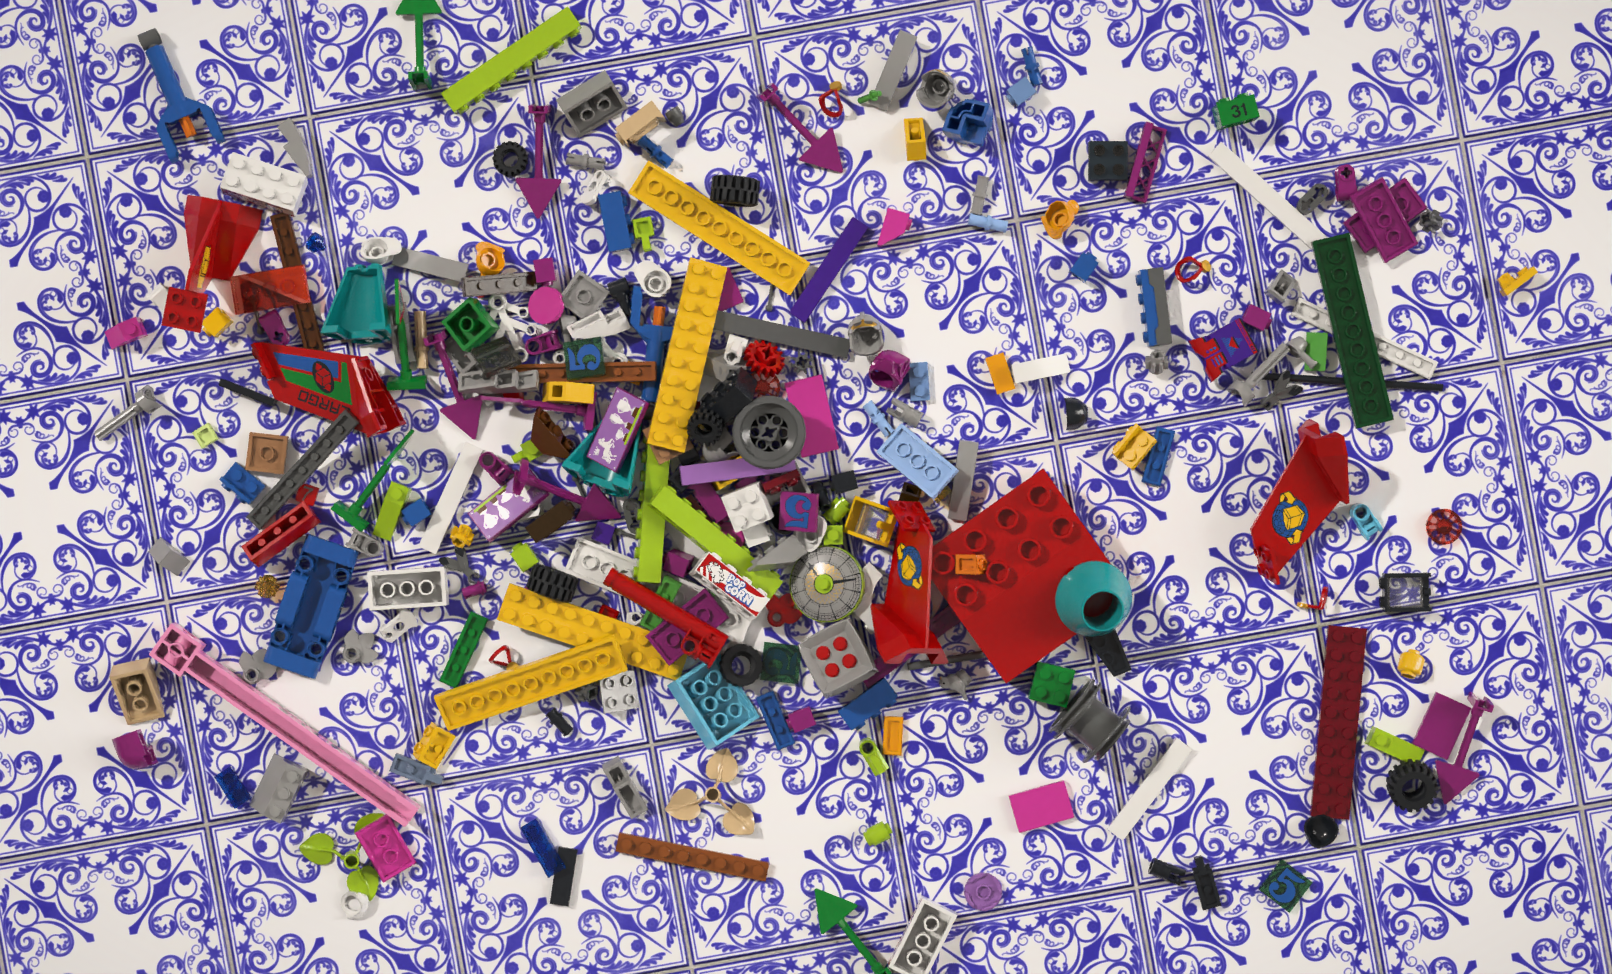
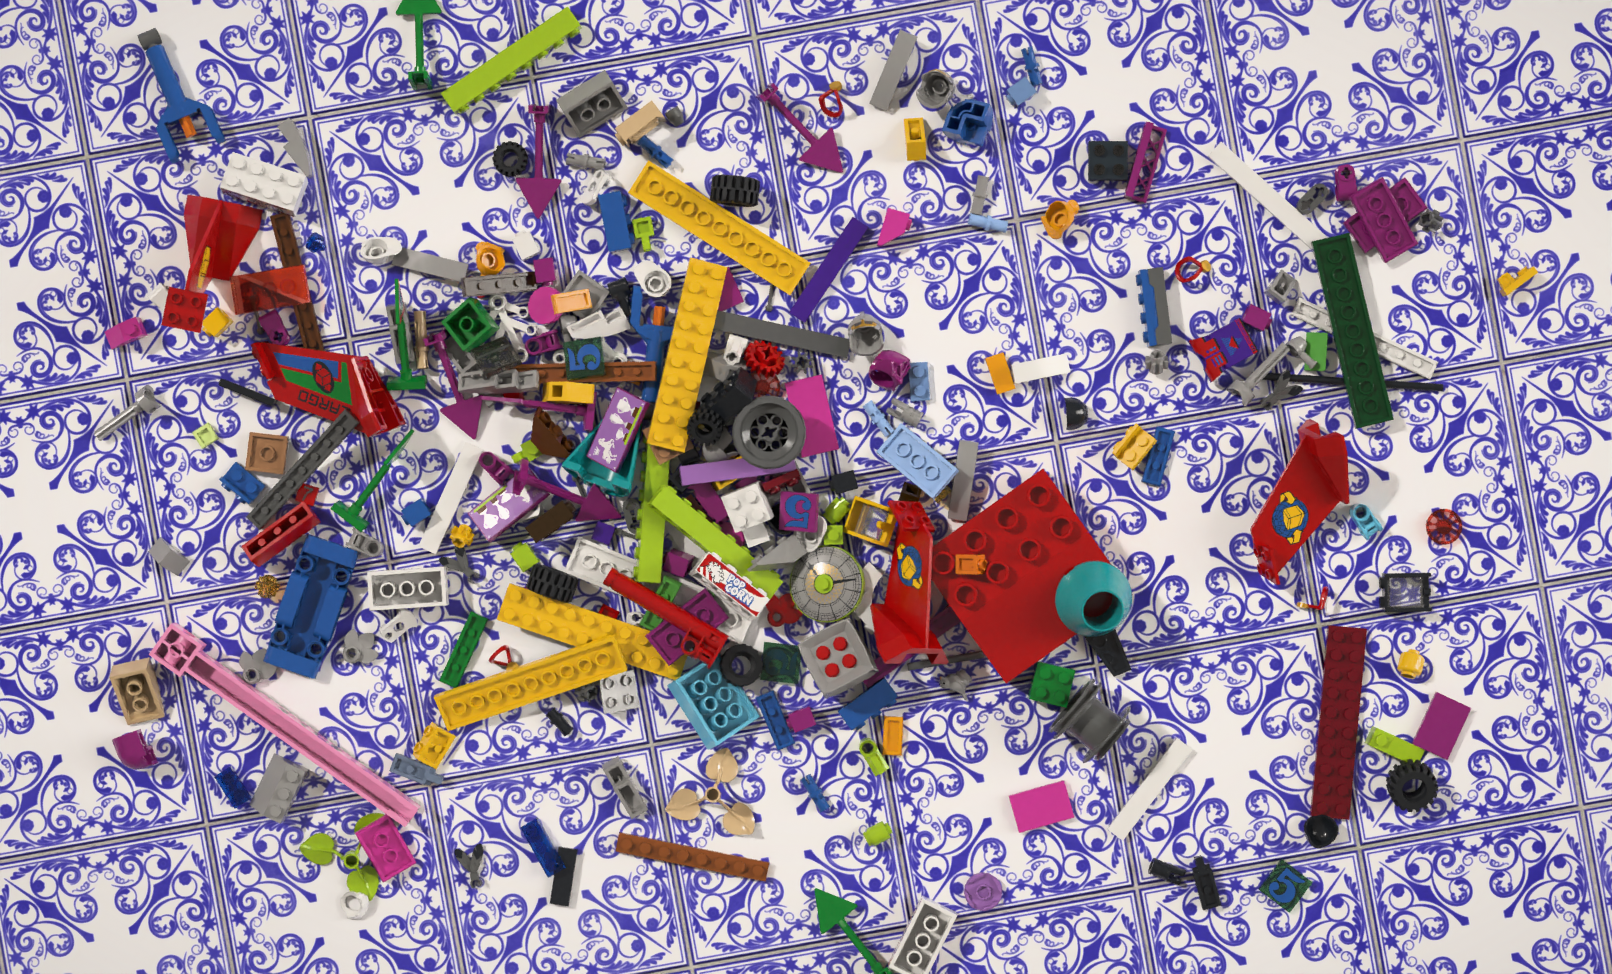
teal cone [321,263,392,344] -> none
lime slope [373,481,412,541] -> none
magenta pin [462,580,487,599] -> none
black pin [811,481,832,512] -> none
bright green piece [857,90,882,104] -> none
blue brick [1069,252,1098,283] -> none
green brick [1212,92,1260,131] -> none
magenta piece [1435,692,1494,804] -> none
none -> dark grey piece [455,843,484,888]
none -> white brick [512,230,541,261]
none -> light orange tile [551,289,592,315]
none -> blue pin [800,774,830,813]

